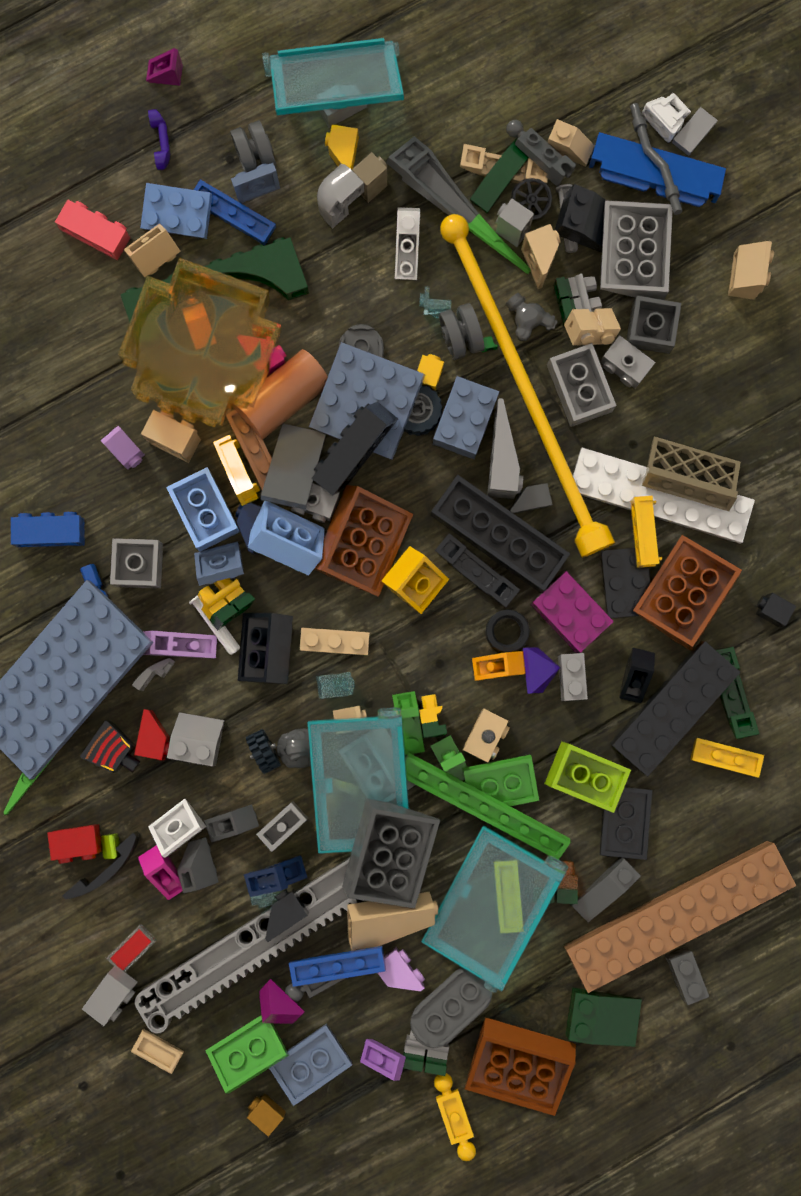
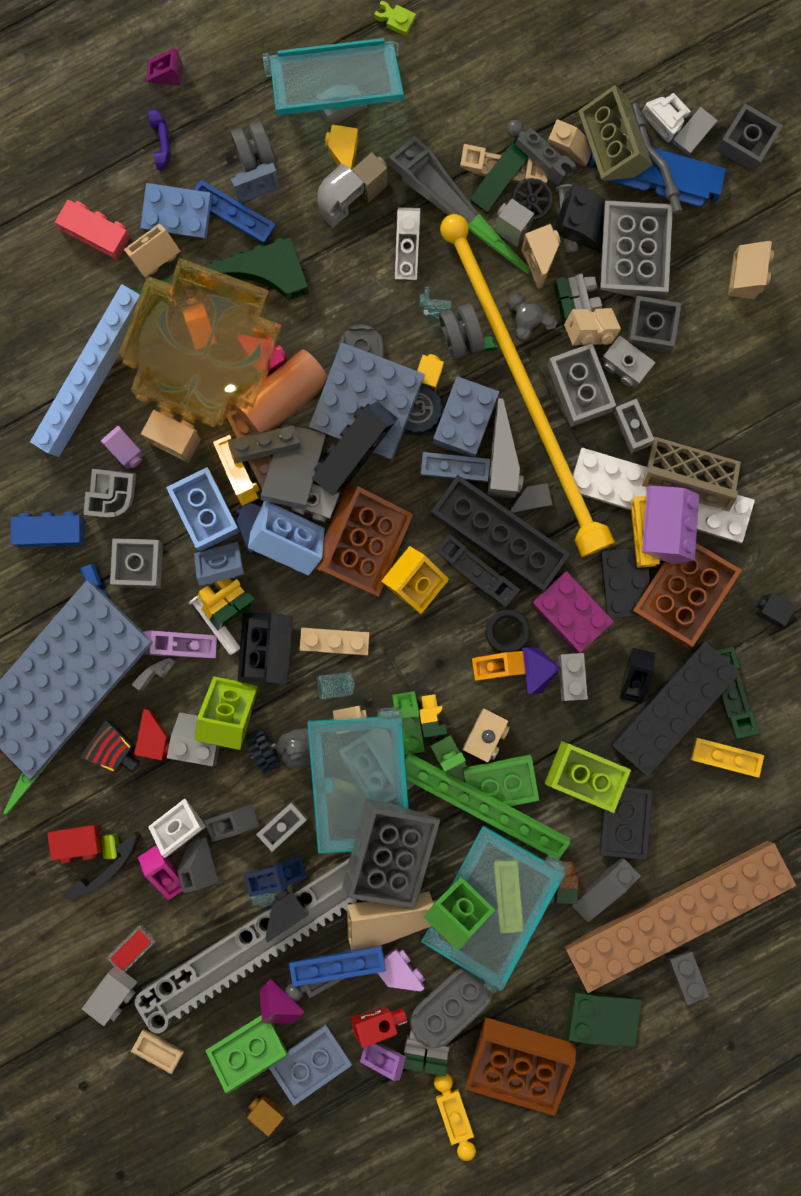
none -> light blue brick [30,284,149,457]
none -> light grey brick [84,469,136,517]
none -> lime slope [195,676,258,750]
none -> dark grey plate [228,425,300,464]
none -> red torso [350,1007,407,1048]
none -> lime plate [374,0,416,36]
none -> sand blue plate [420,452,490,483]
none -> bright green brick [424,877,496,951]
none -> olive slope [578,85,652,181]
none -> light grey brick [613,399,654,454]
none -> medium lavender slope [642,486,699,564]
none -> dark grey brick [716,103,783,173]

